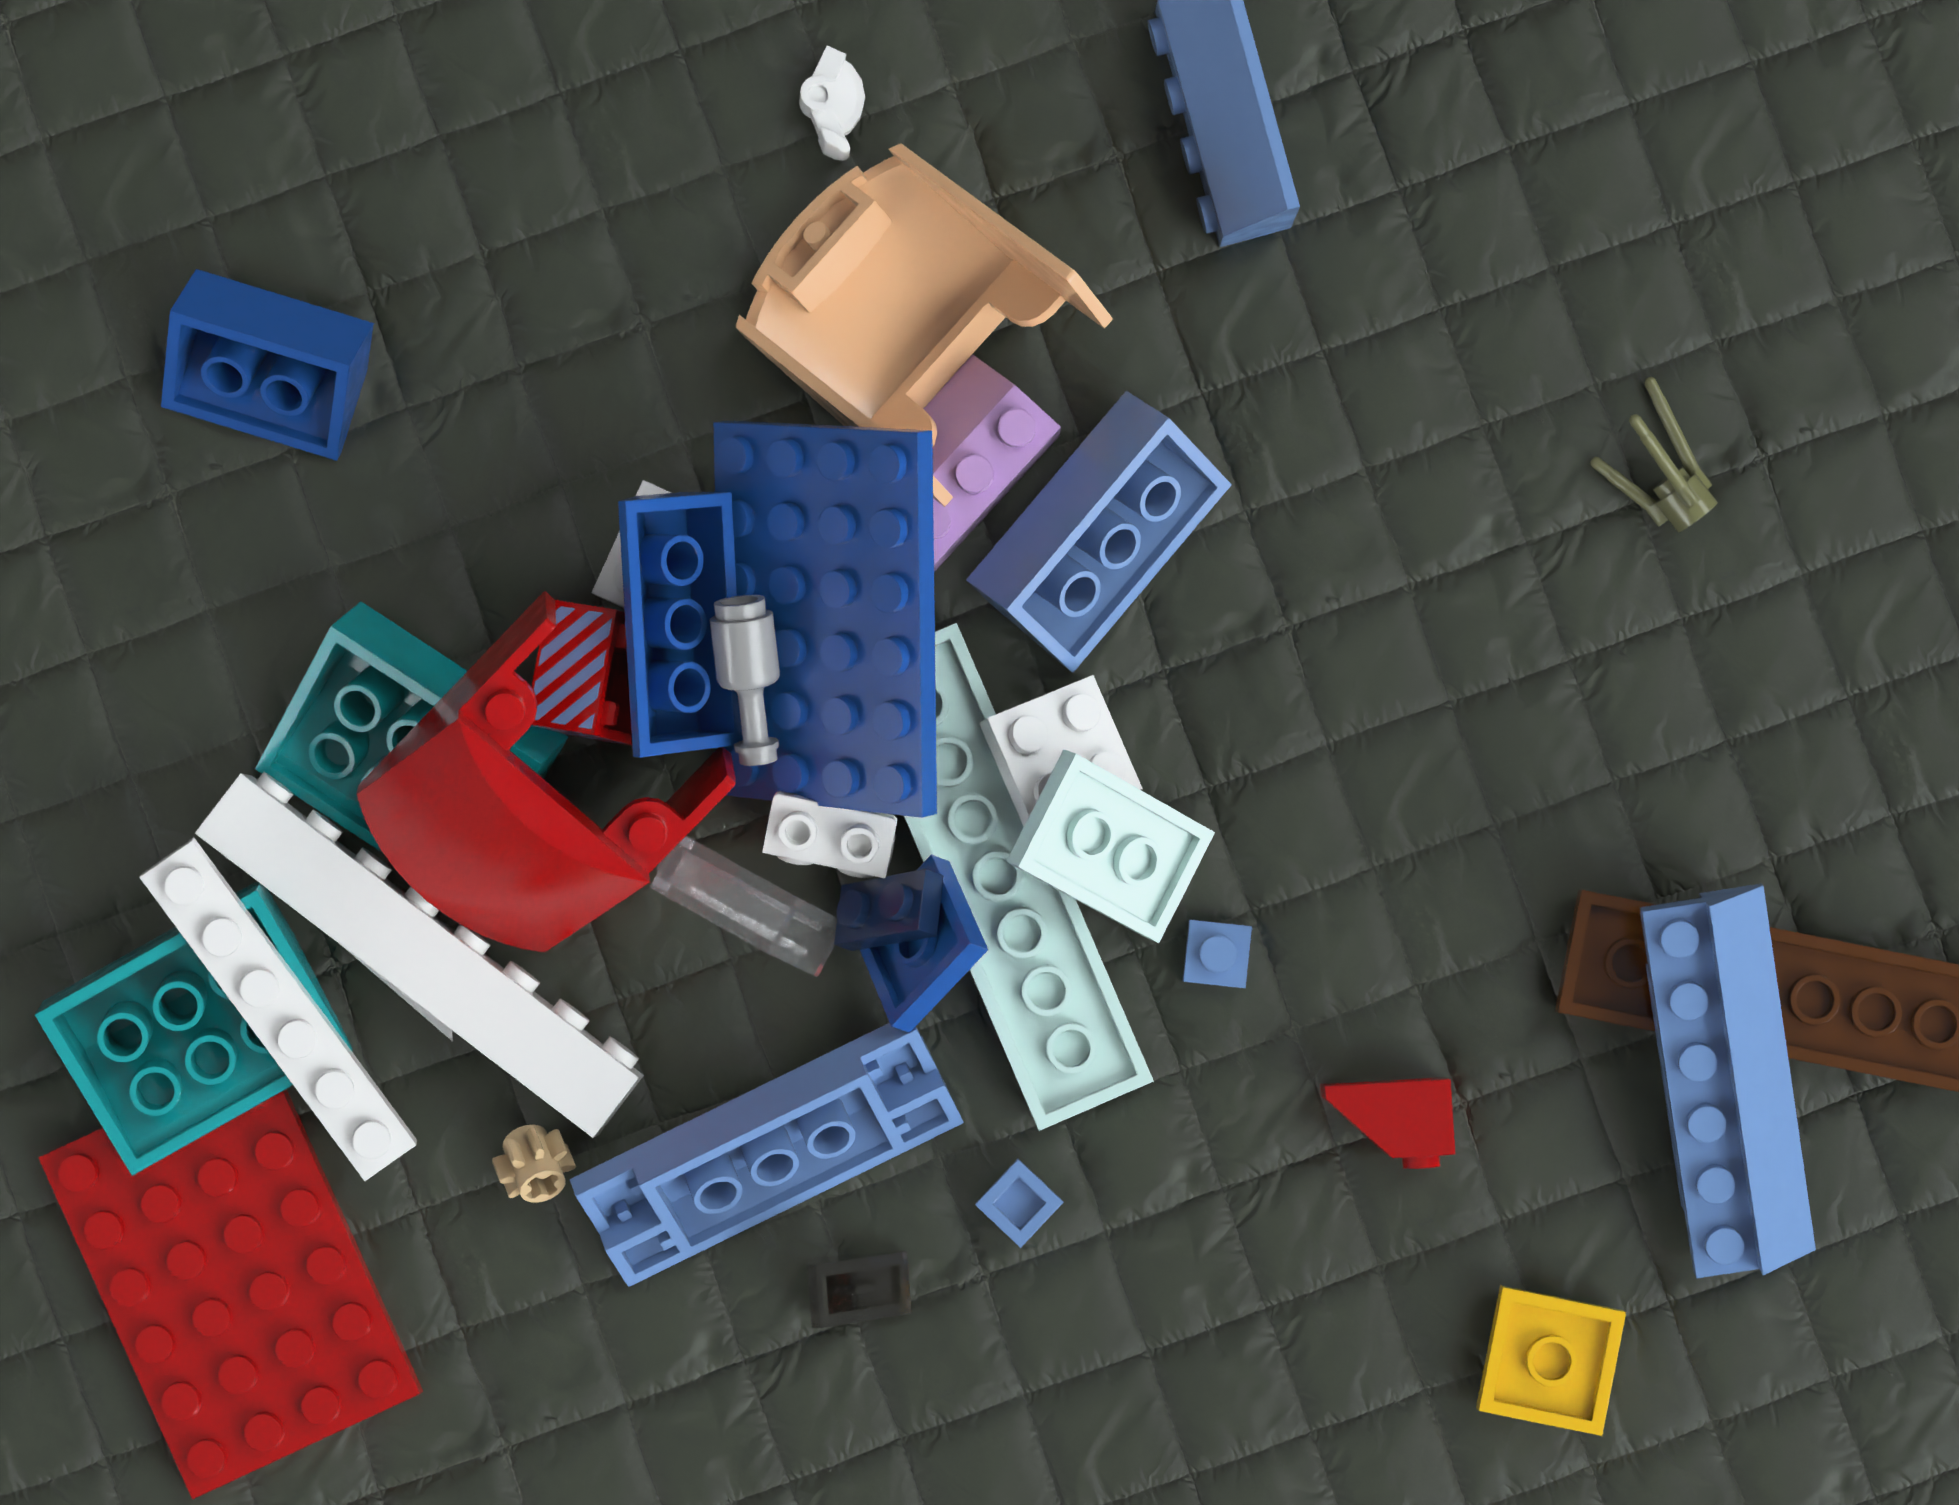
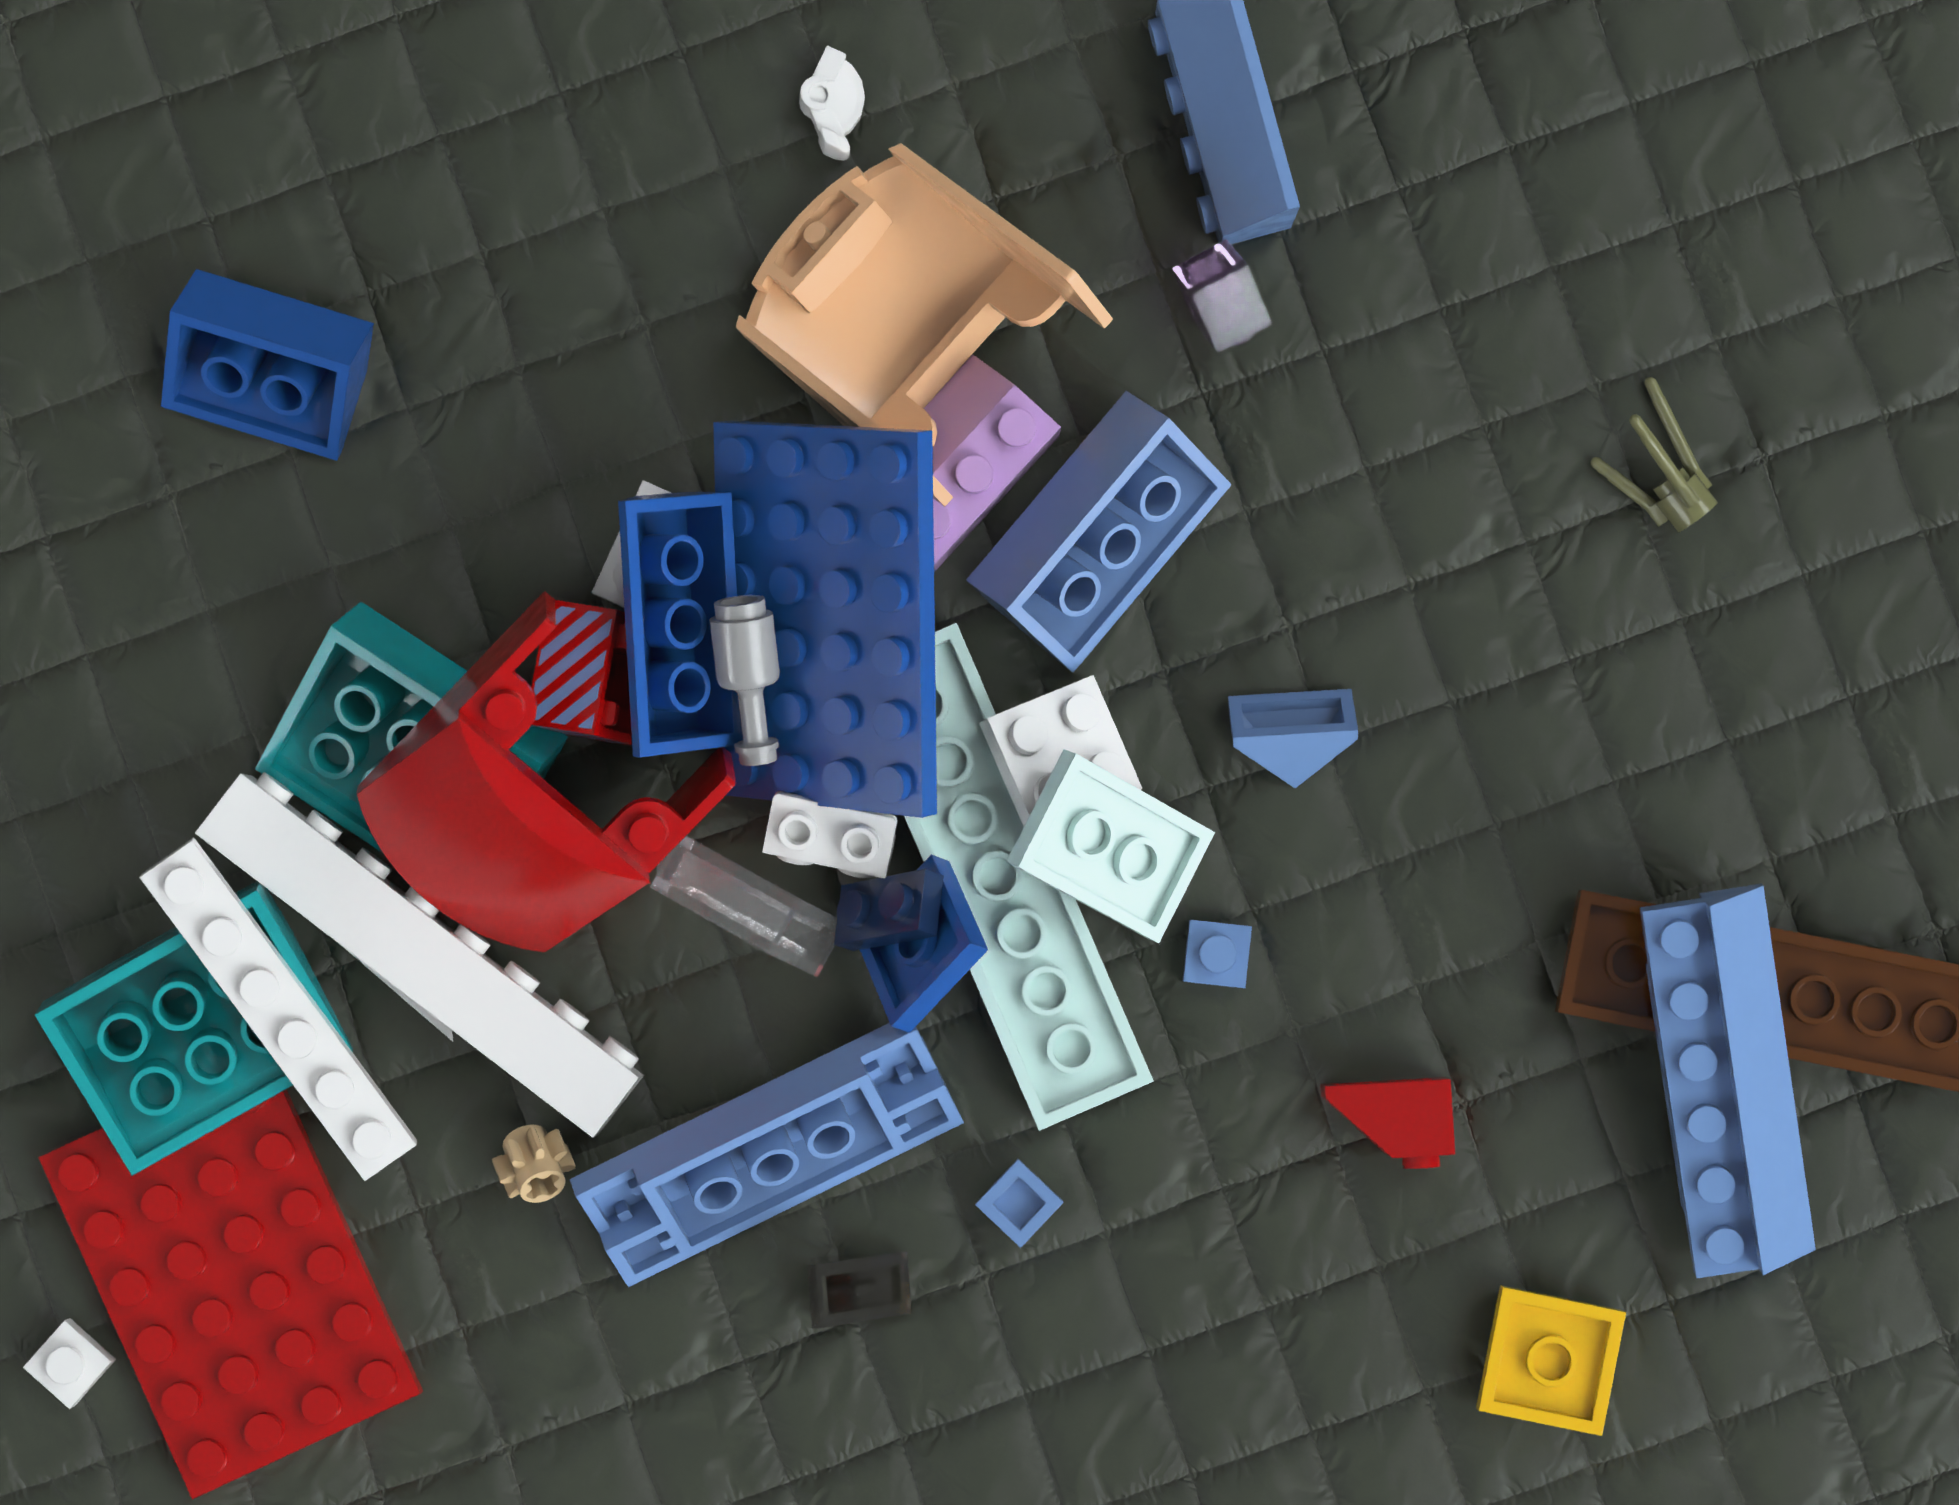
none -> white plate [23,1318,116,1409]
none -> brick [1172,239,1272,353]
none -> medium blue slope [1228,689,1358,788]

